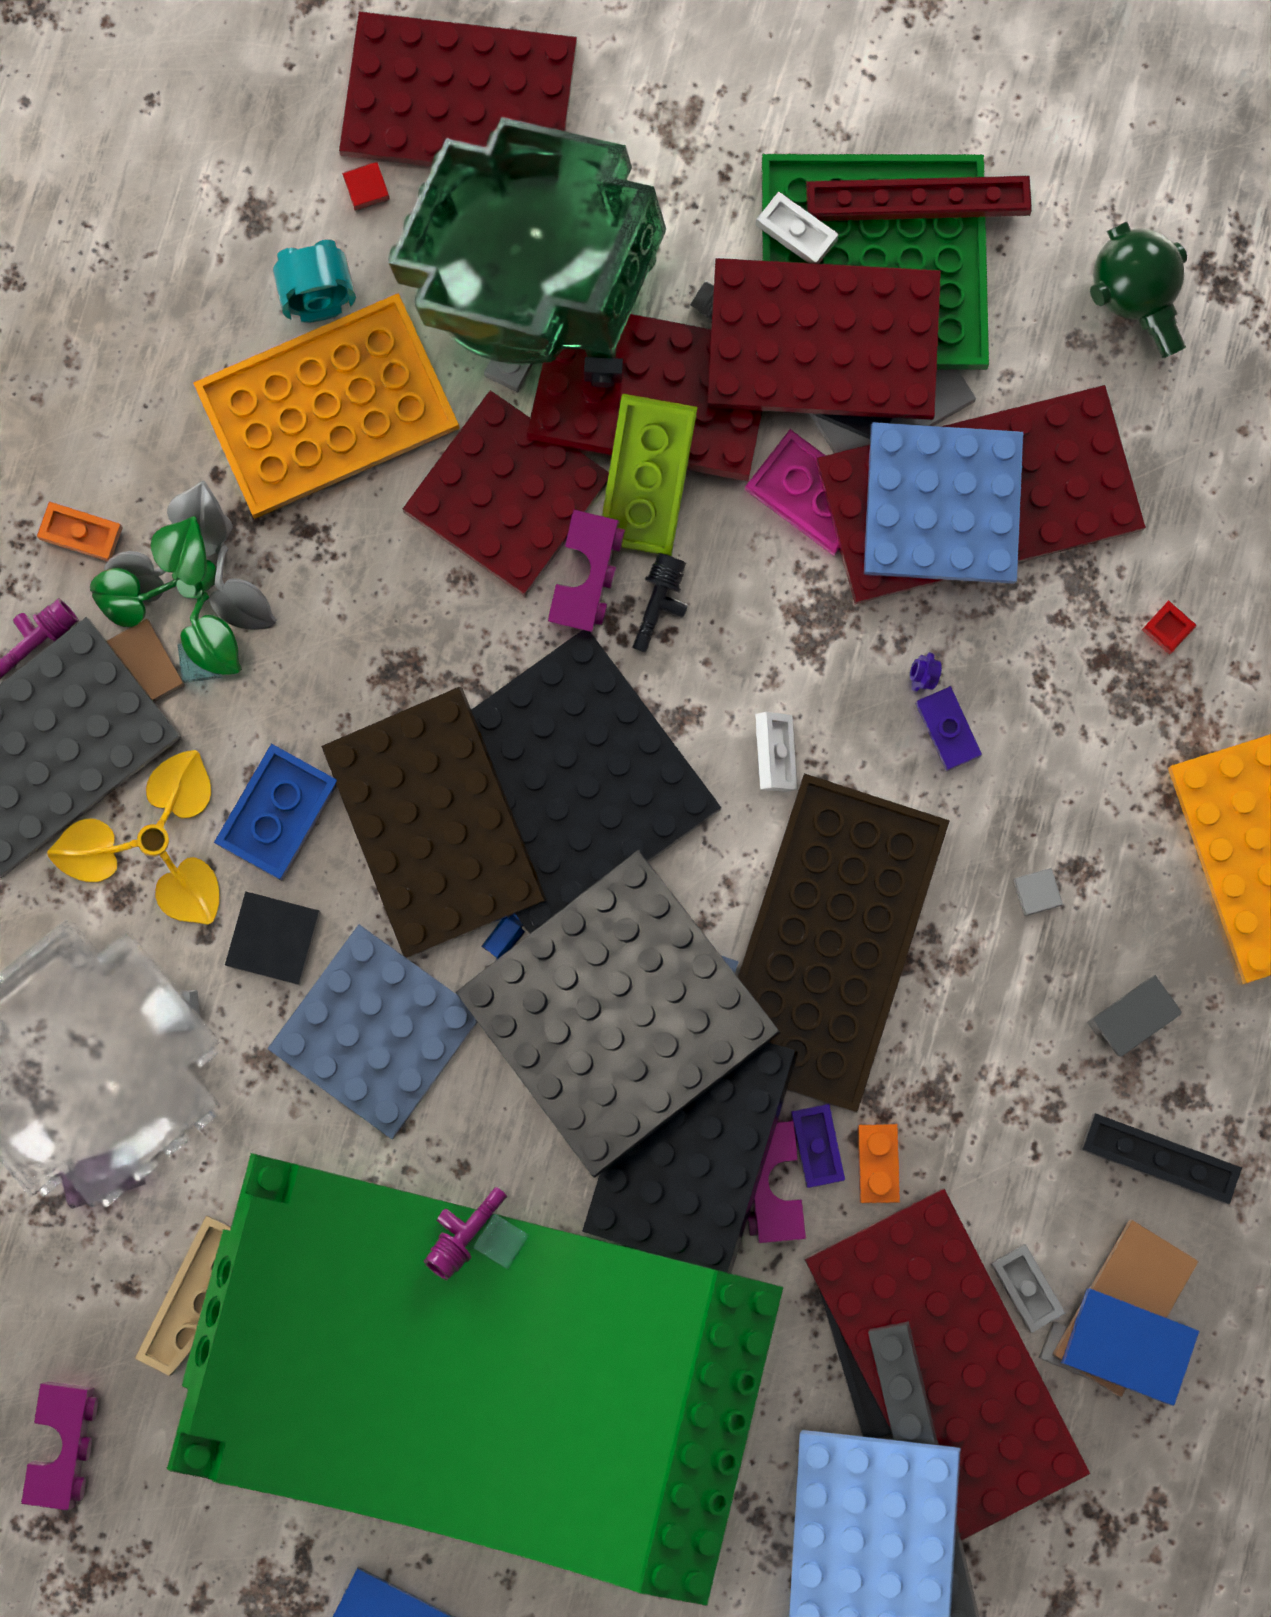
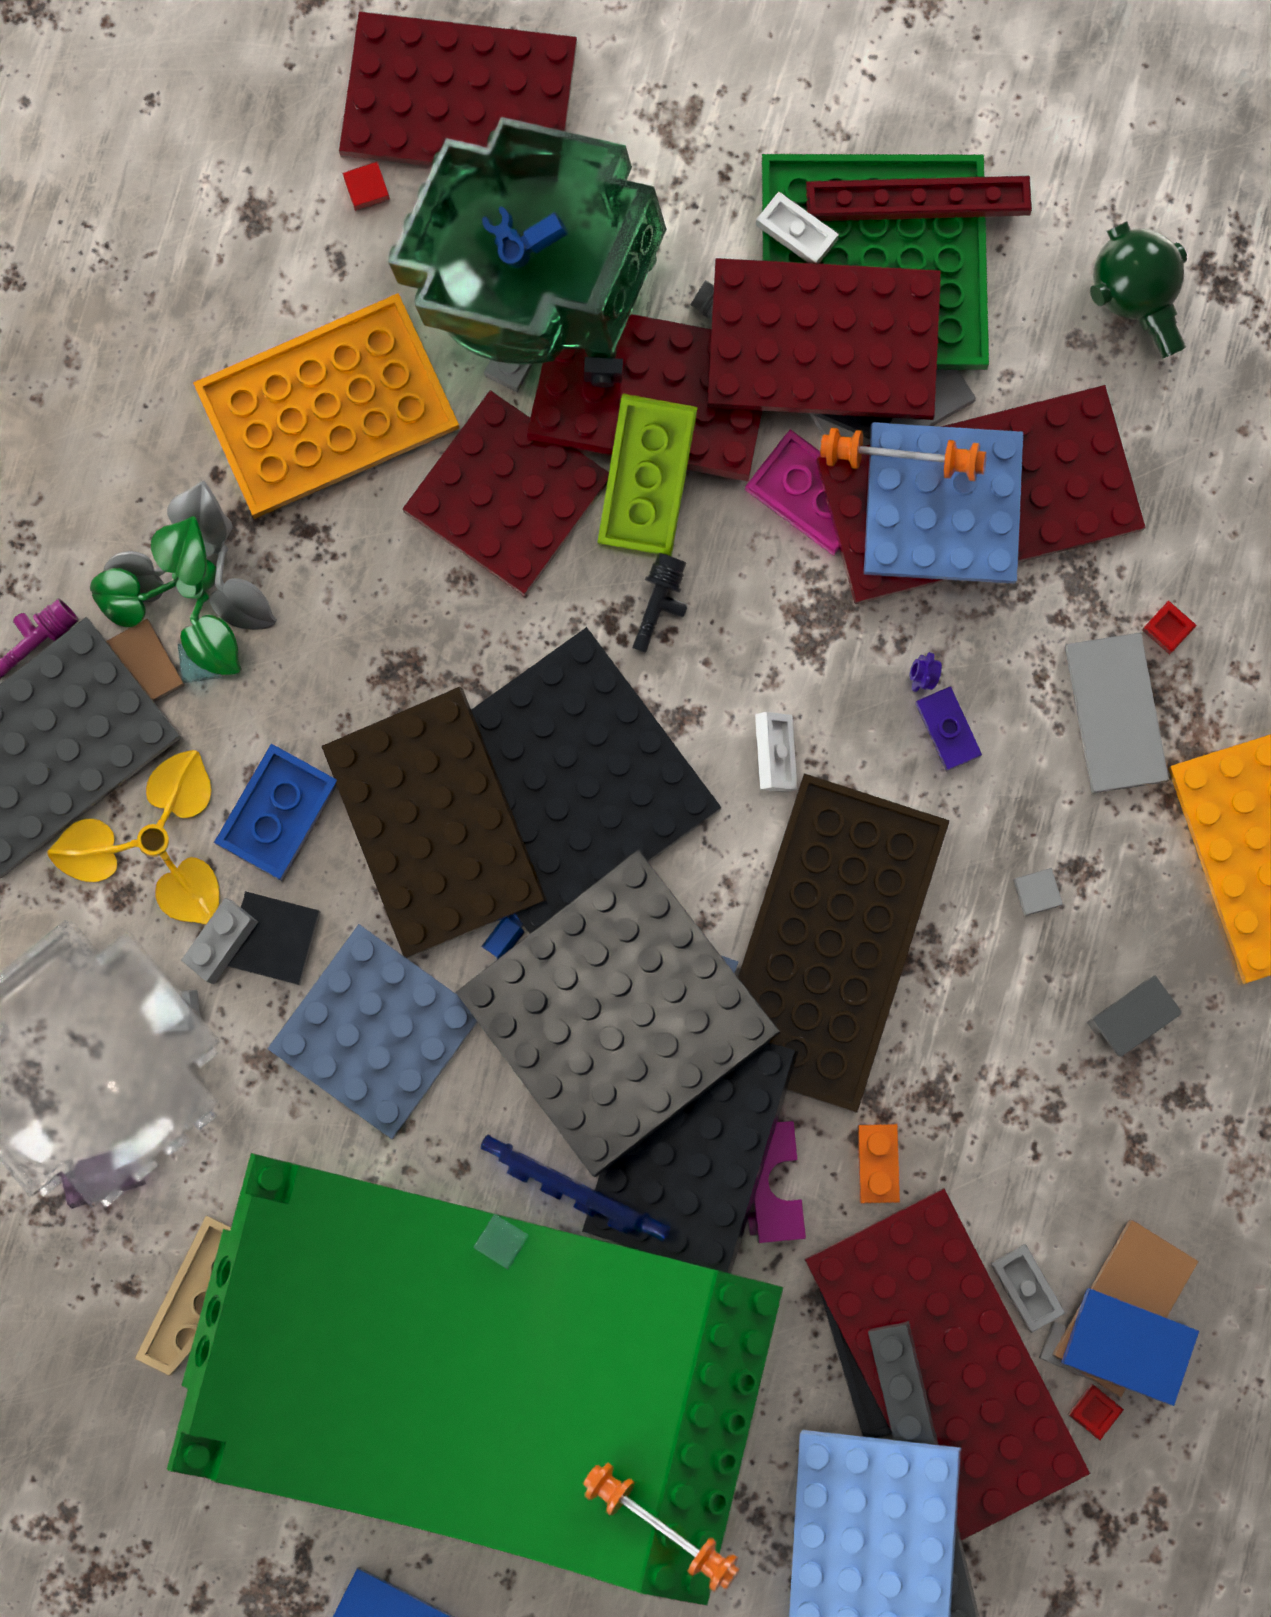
magenta arch [21,1381,98,1510] -> none
orange plate [37,501,123,561] -> none
teal brick [273,239,356,322] -> none
magenta piece [424,1187,507,1281] -> none
magenta arch [548,510,625,632] -> none
dark purple plate [791,1104,845,1188] -> none
black plate [1080,1113,1242,1205] -> none
none -> light grey plate [181,898,258,984]
none -> clear blue plate [481,1135,670,1242]
none -> blue bar [482,206,569,268]
none -> orange axle [583,1463,740,1592]
none -> orange axle [820,427,987,481]
none -> light grey tile [1065,632,1169,794]
none -> red tile [1067,1384,1124,1440]

